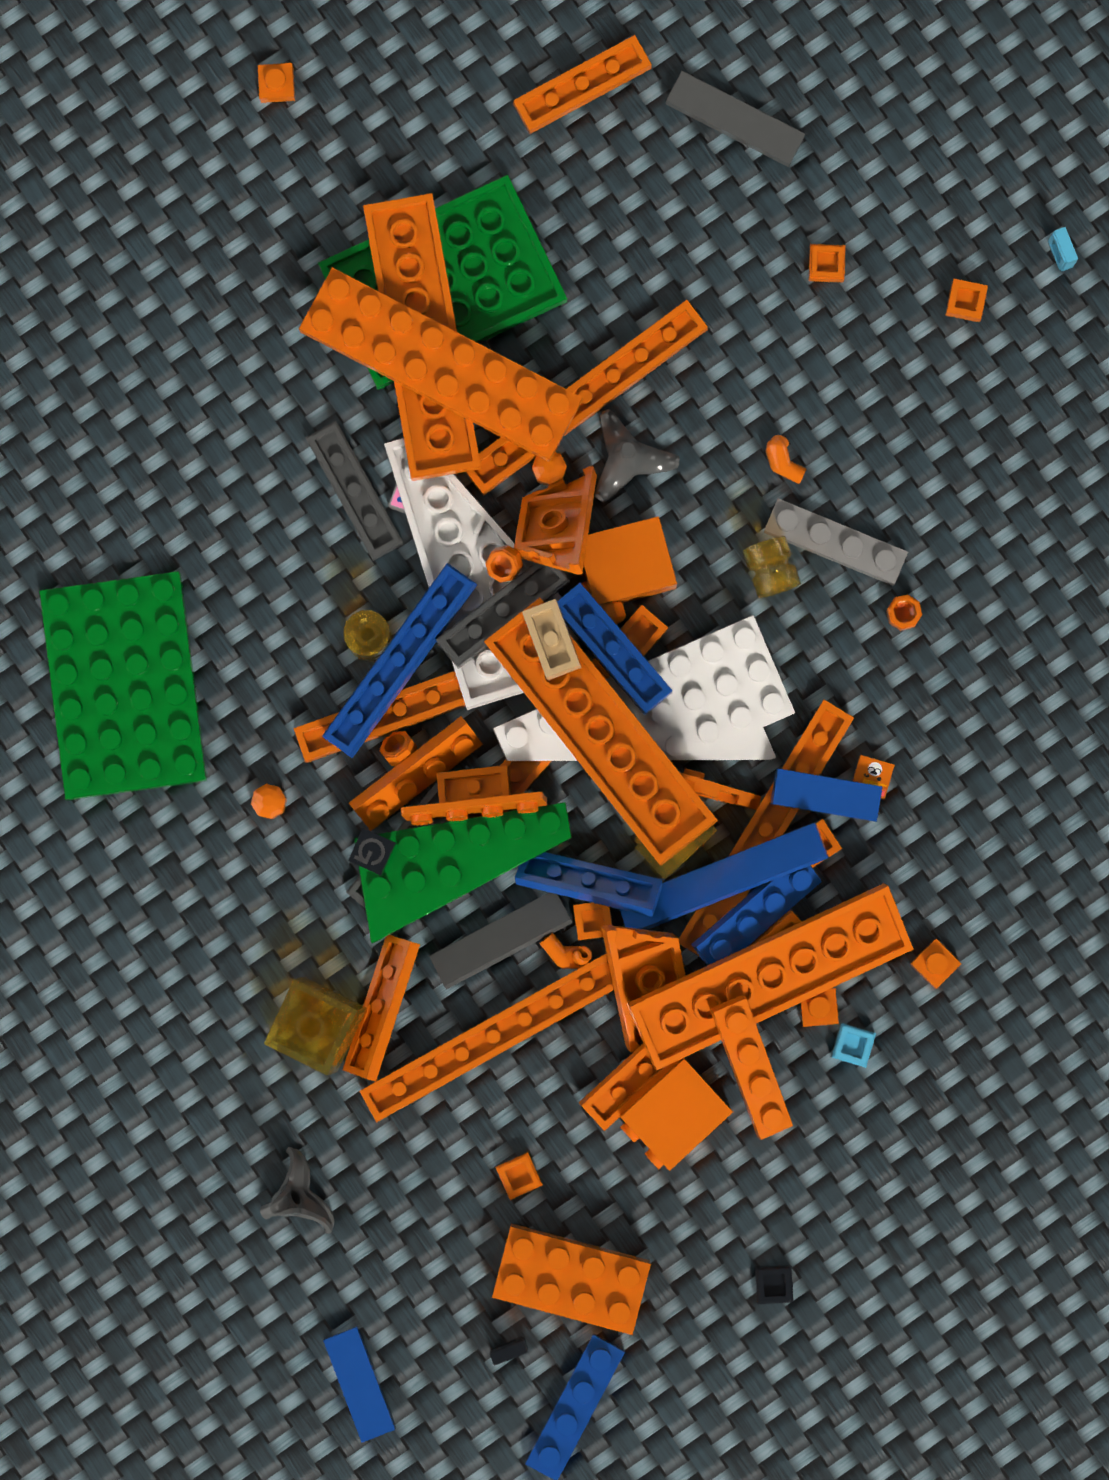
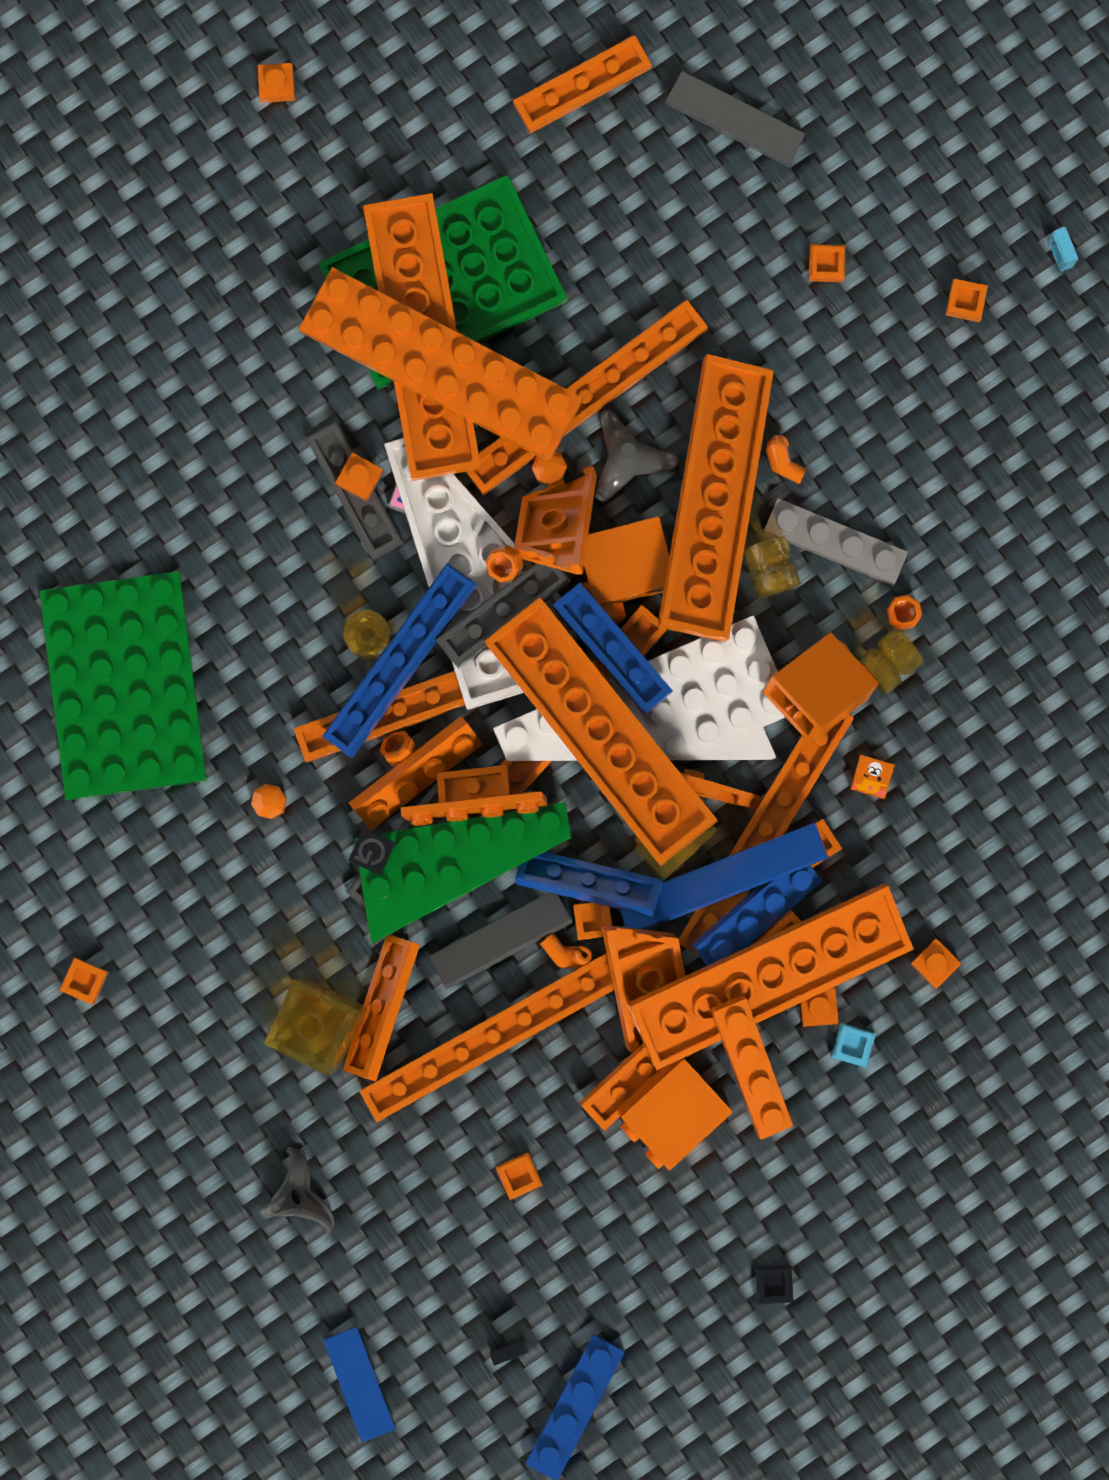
orange brick [492,1223,651,1335] -> none
tan plate [522,599,582,680] -> none
blue tile [770,769,882,822] -> none
none -> orange plate [59,958,109,1005]
none -> orange plate [335,452,384,502]
none -> orange plate [657,354,774,642]
none -> orange brick [763,632,879,744]
none -> clear yellow wheel [858,629,924,696]

